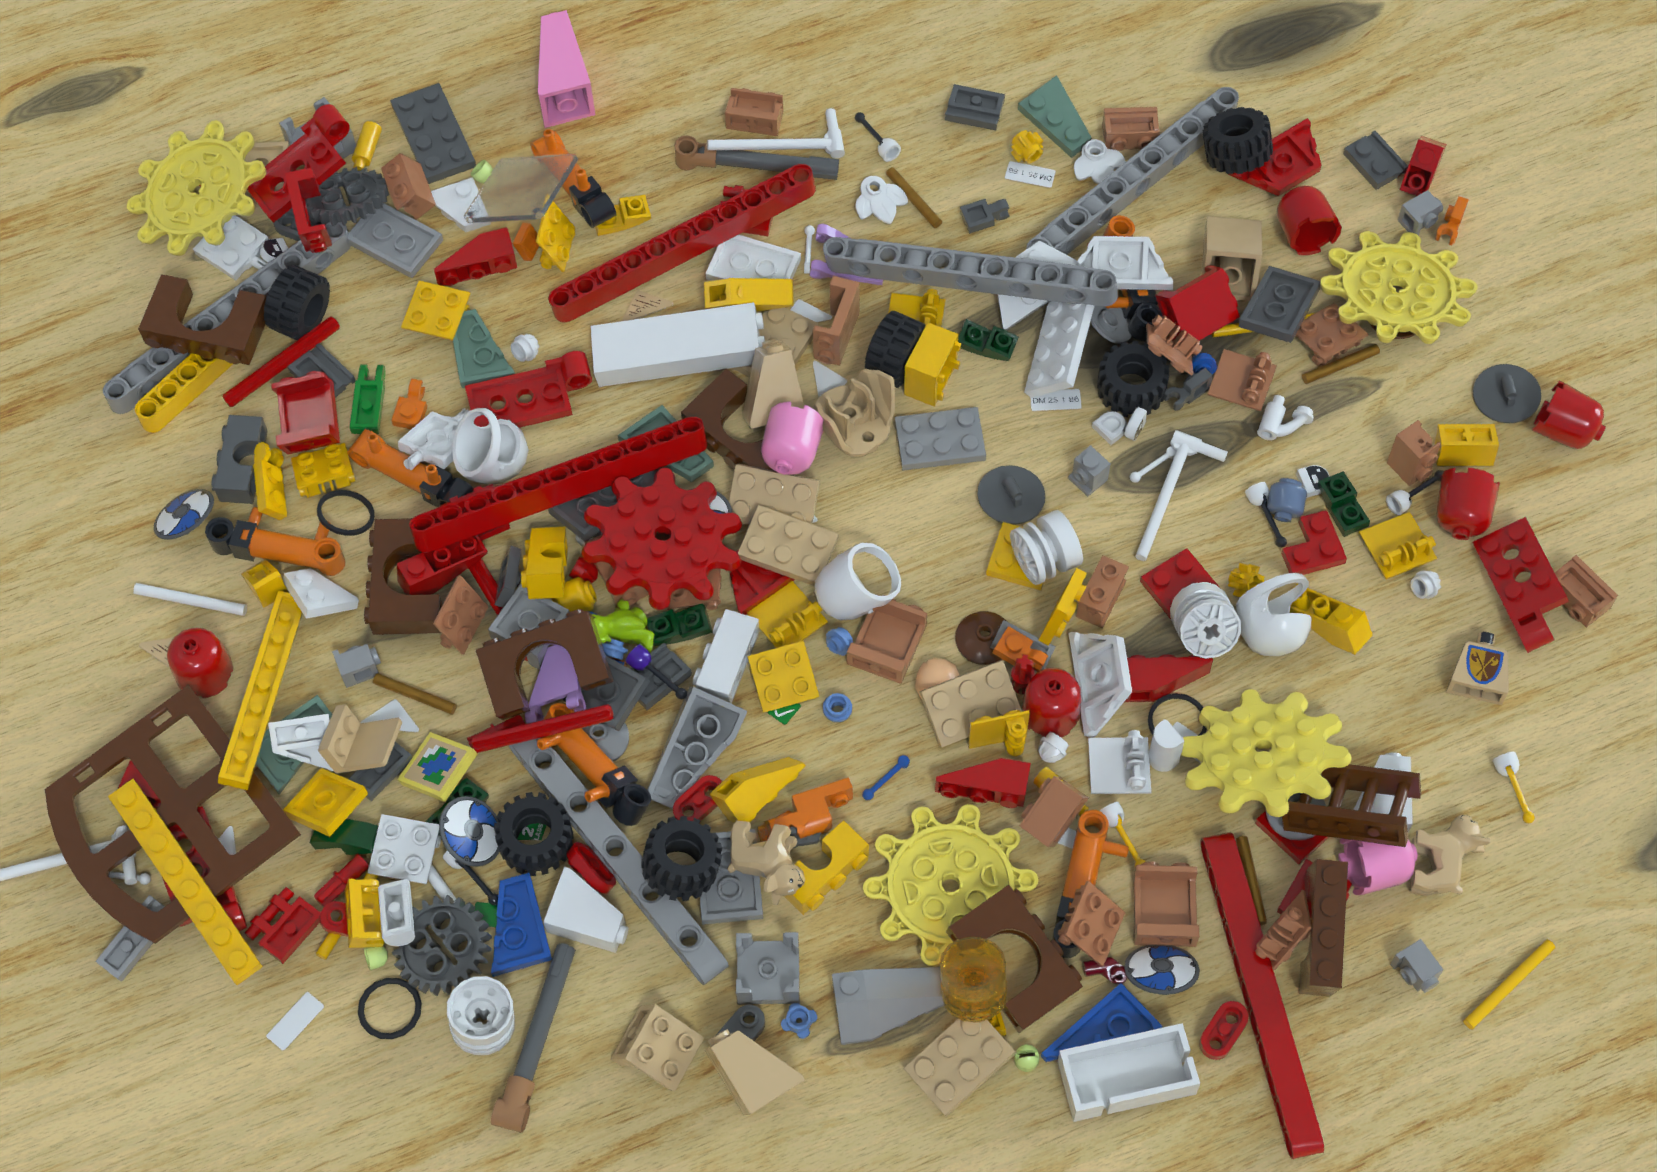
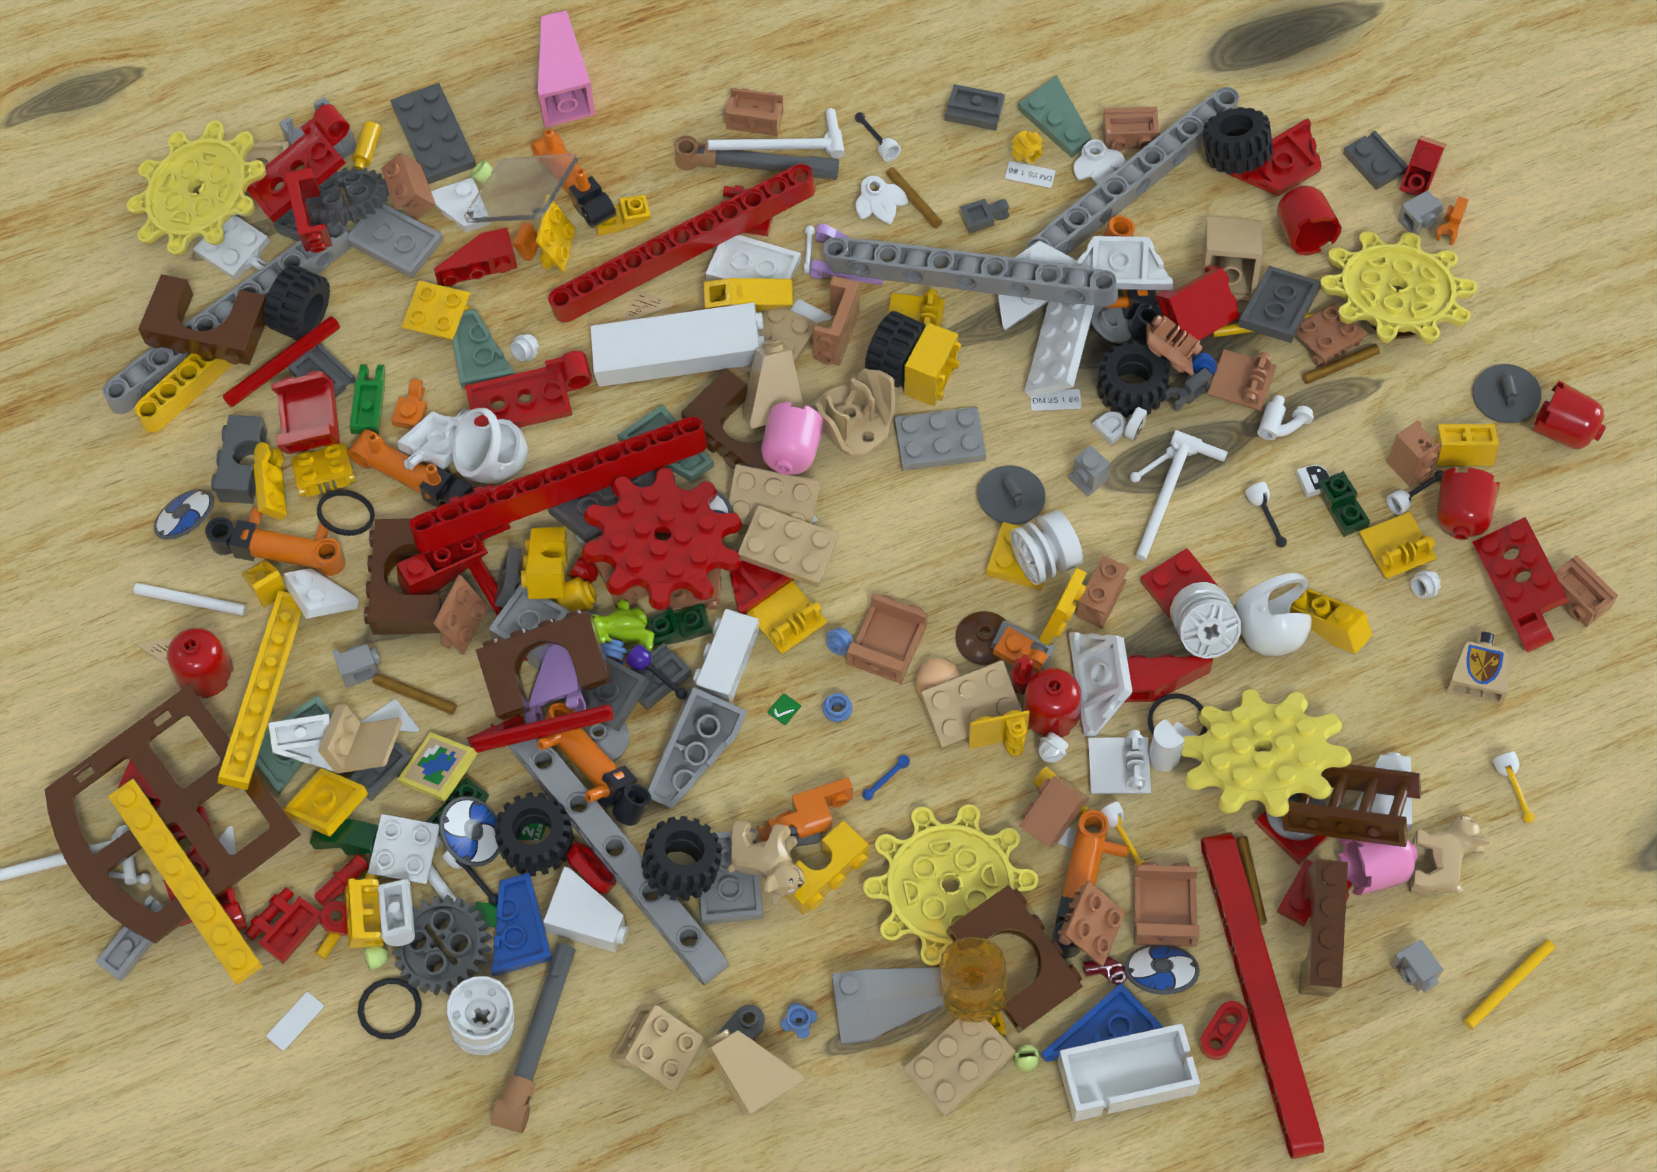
tile [260,238,288,263] -> none
red plate [673,775,722,822] -> none
yellow slope [709,757,806,823] -> none
light grey panel [736,932,800,1005] -> none
yellow hinge [747,640,820,713] -> none
white sticker [813,361,847,397] -> none
white piece [814,543,901,621] -> none
red slope [935,758,1031,808] -> none
dark green slope [958,319,1019,361] -> none
yellow gear [1228,563,1265,598] -> none
nougat hinge [1255,890,1312,970] -> none
sand blue head [1267,478,1307,522] -> none
red plate [1281,510,1347,575] -> none

